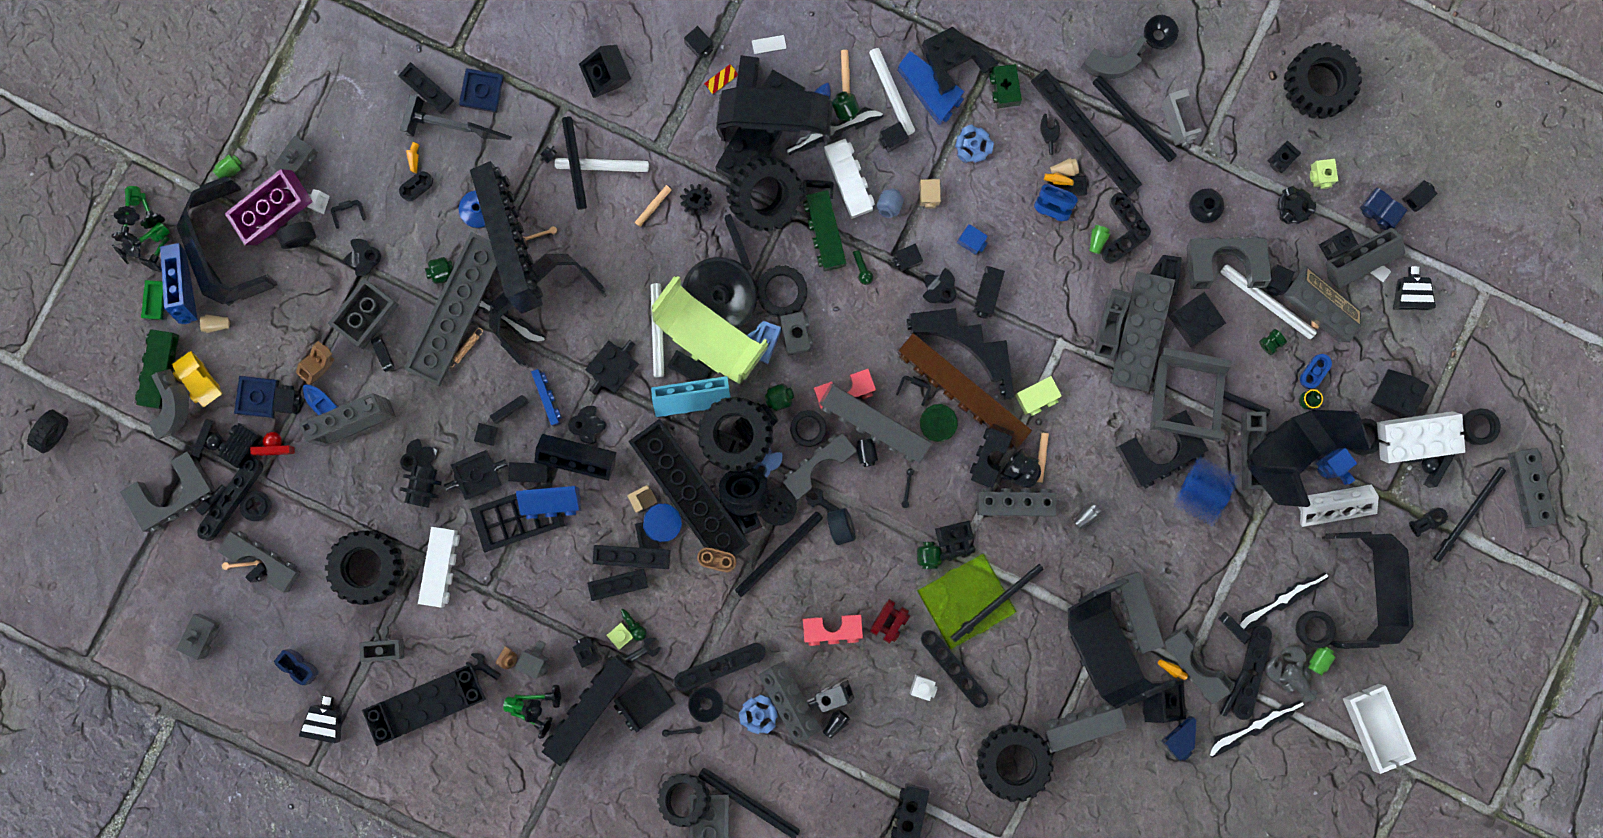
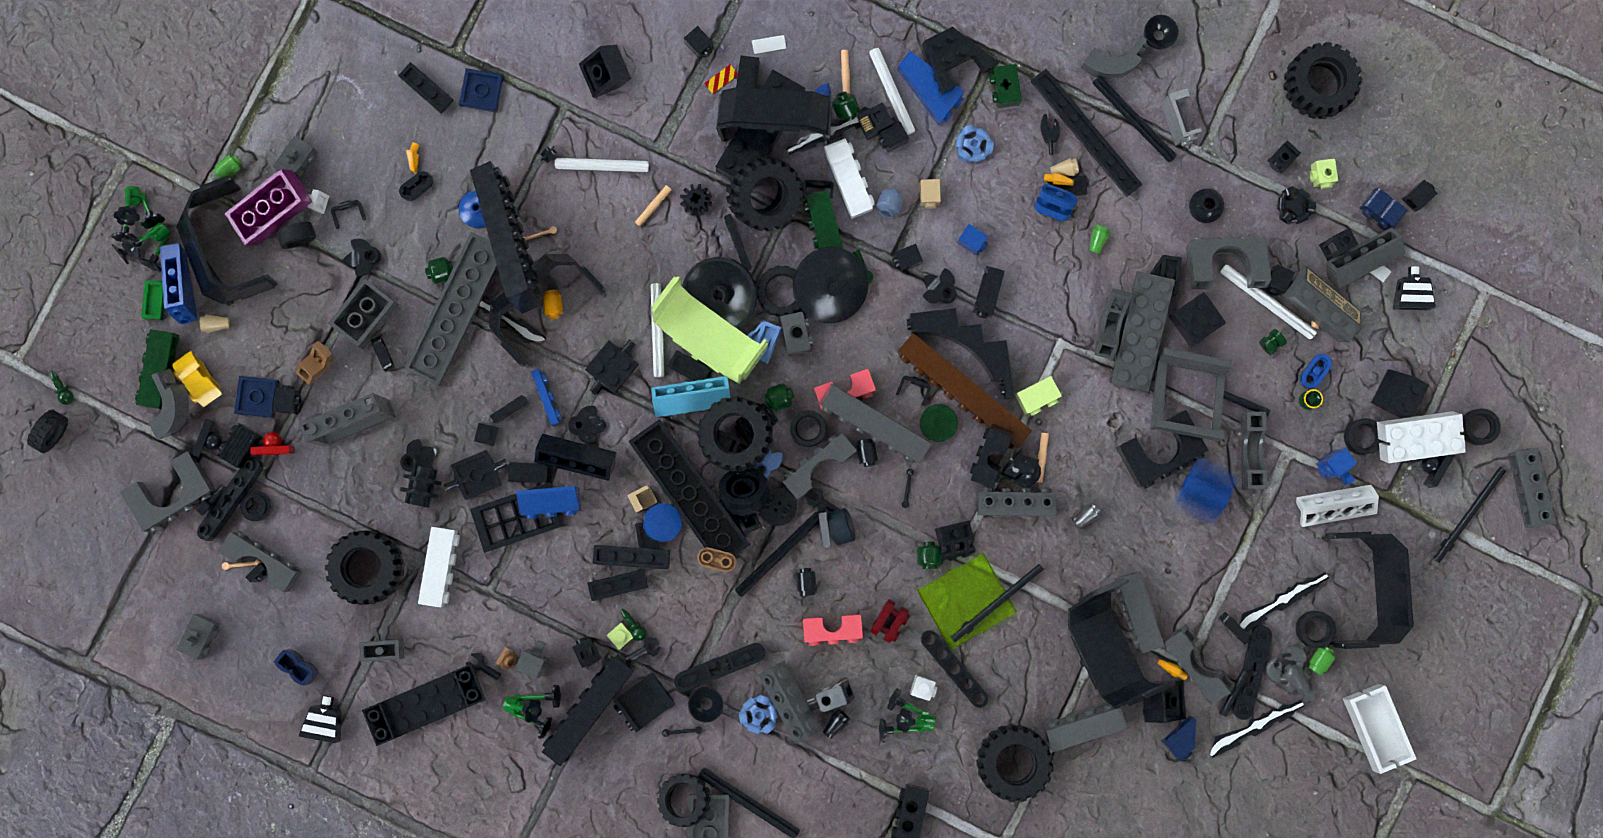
blue plate [303,385,338,416] -> none
black piece [400,94,512,140] -> none
light nougat piece [450,328,483,367] -> none
black axle [562,116,587,210] -> none
black beam [1102,193,1151,264] -> none
black piece [1247,410,1371,507] -> none
black connector [1409,508,1448,537] -> none
none -> dark green bar [50,370,74,405]
none -> light orange brick [542,290,563,319]
none -> black dish [793,247,869,323]
none -> black brick [796,568,817,596]
none -> tile [817,504,831,548]
none -> black piece [856,102,897,140]
none -> black plant [879,688,935,743]

